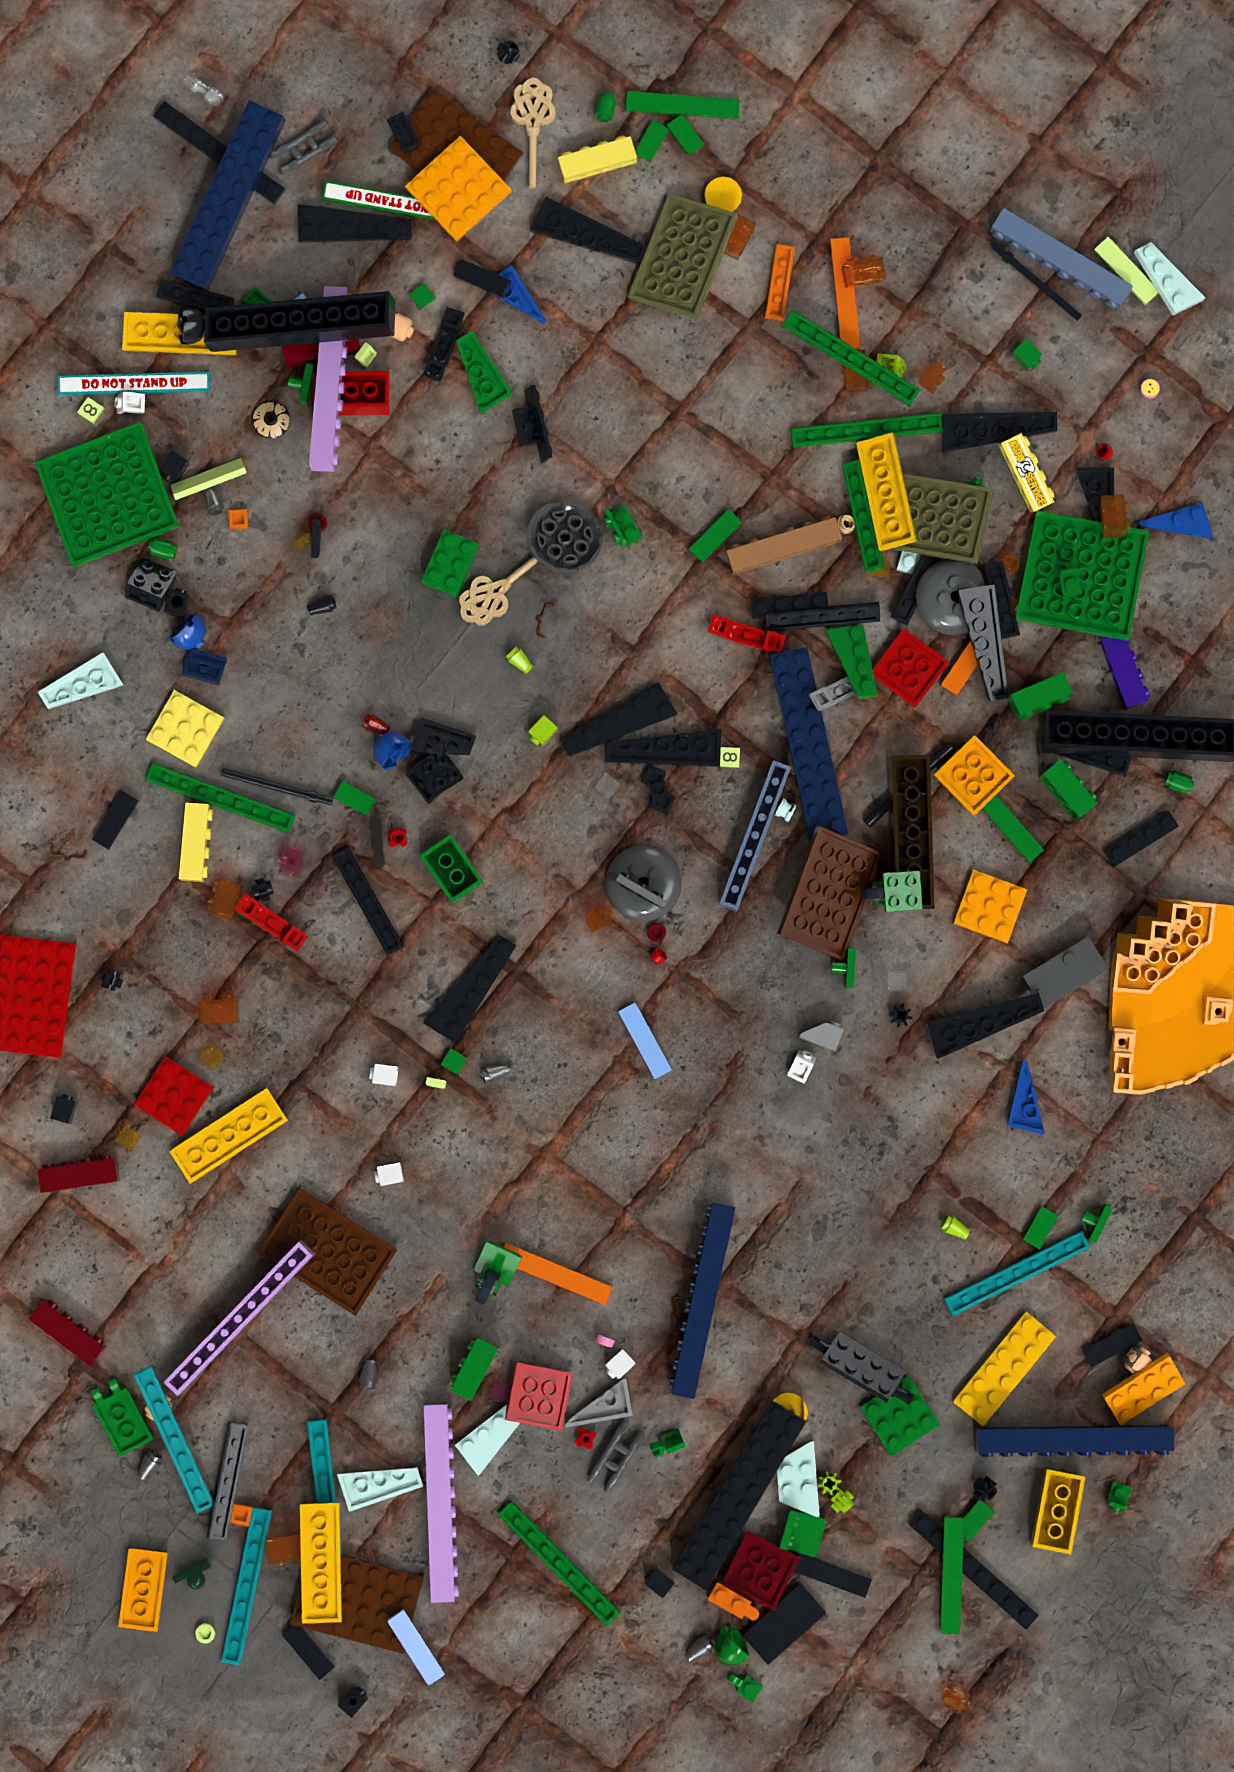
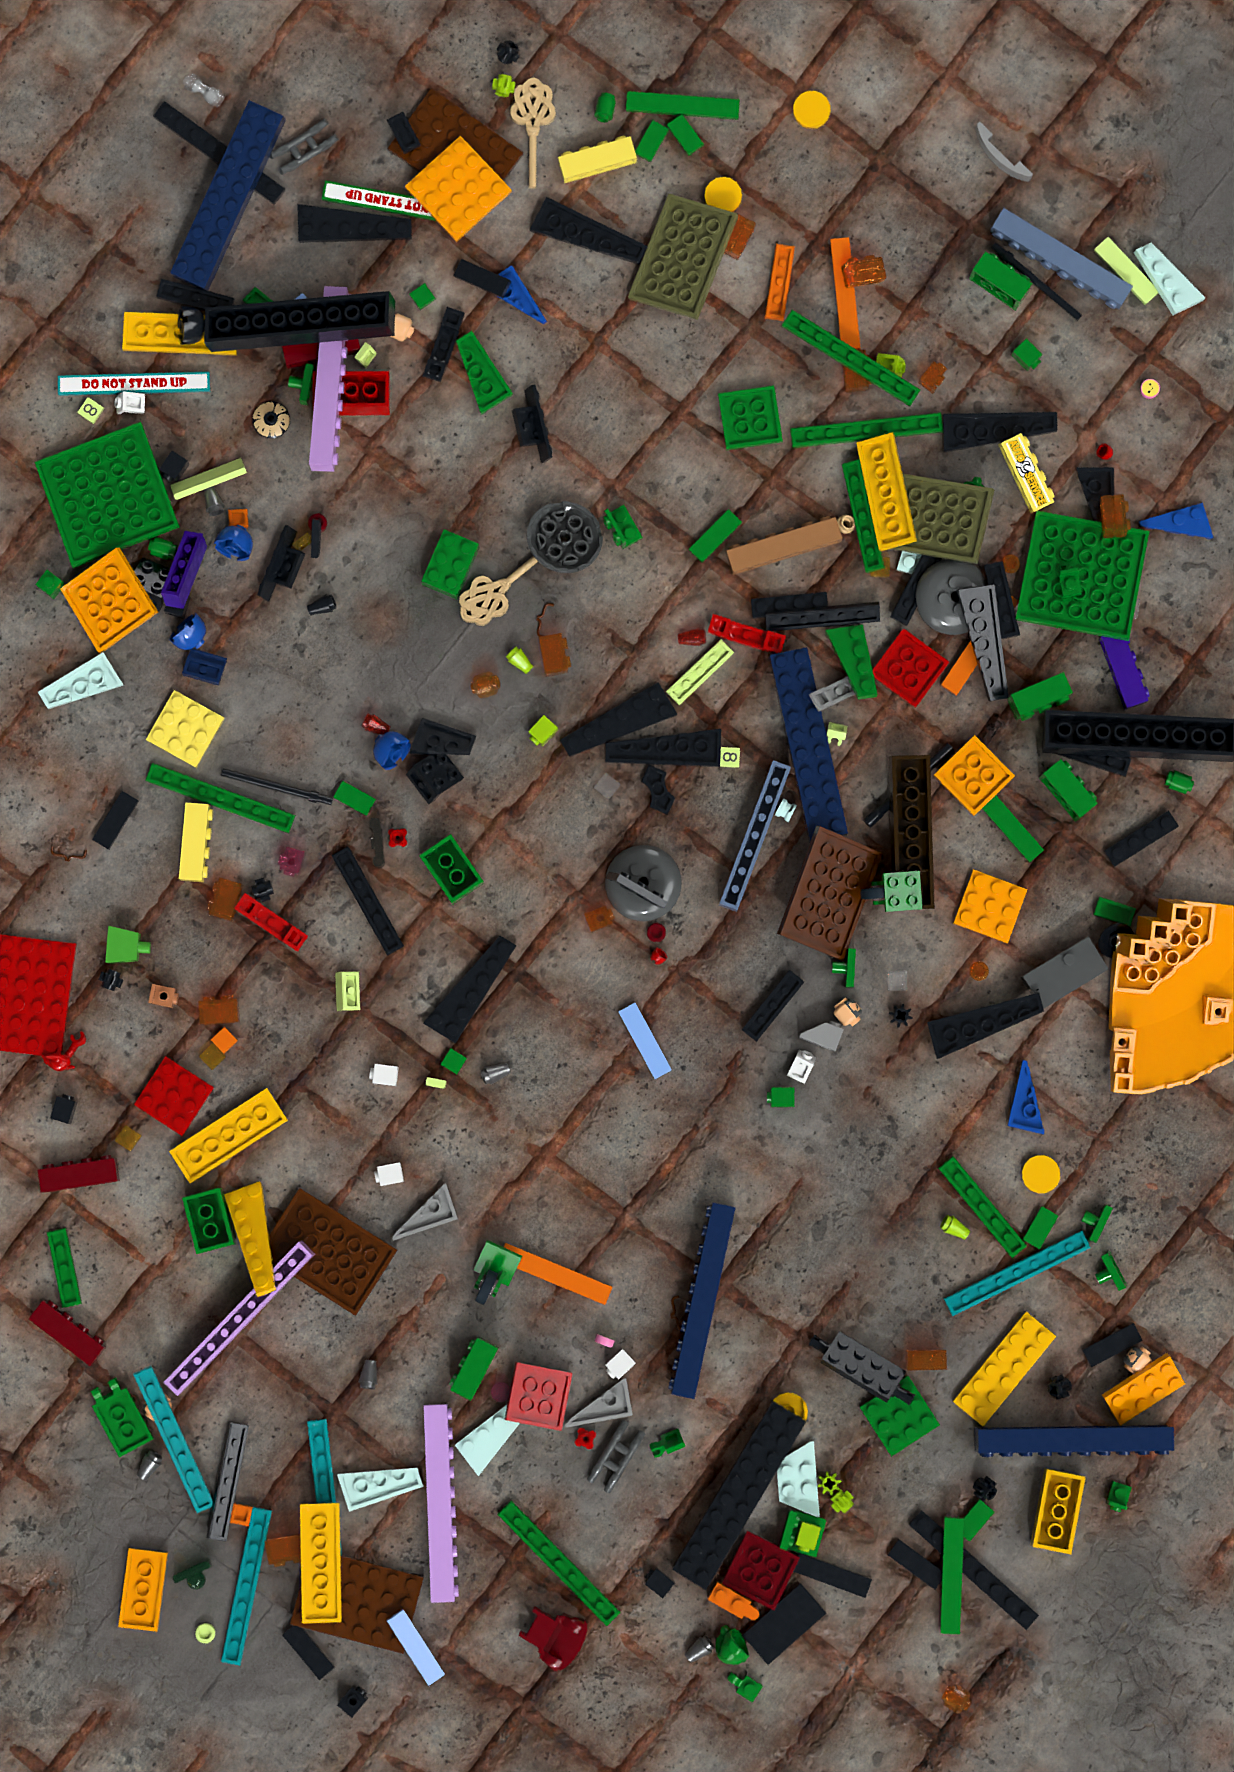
none -> green brick [35,570,65,600]
none -> red piece [42,1031,86,1071]
none -> green tile [47,1228,82,1308]
none -> light orange plate [60,547,158,653]
none -> bright green torso [105,926,151,964]
none -> nougat brick [148,984,179,1008]
none -> dark purple brick [161,531,207,609]
none -> green brick [182,1188,236,1254]
none -> orange tile [211,1027,238,1054]
none -> blue cylinder [214,525,253,561]
none -> yellow wing [224,1181,276,1297]
none -> black bracket [257,525,305,602]
none -> yellowish green slope [335,972,360,1011]
none -> light grey wing [392,1184,458,1241]
none -> clear orange head [471,671,500,699]
none -> lime gear [492,74,515,97]
none -> dark red piece [518,1606,587,1672]
none -> clear orange brick [539,633,571,677]
none -> yellowish green tile [666,639,734,706]
none -> clear red cone [678,627,706,646]
none -> green plate [718,386,783,451]
none -> black plate [742,970,804,1042]
none -> green brick [767,1087,795,1107]
none -> yellow tile [793,91,831,129]
none -> lime brick [795,1520,821,1552]
none -> yellowish green tile [826,722,848,746]
none -> light nougat head [834,997,862,1026]
none -> black tile [887,1539,943,1590]
none -> clear orange brick [906,1349,947,1371]
none -> green tile [938,1156,1027,1258]
none -> green brick [969,251,1033,311]
none -> clear orange plate [970,962,989,981]
none -> light grey slope [975,121,1033,182]
none -> yellow tile [1021,1155,1060,1193]
none -> black gear [1047,1374,1072,1400]
none -> green tile [1093,897,1136,927]
none -> green tile [1095,1251,1128,1291]
none -> black dish [1098,923,1134,958]

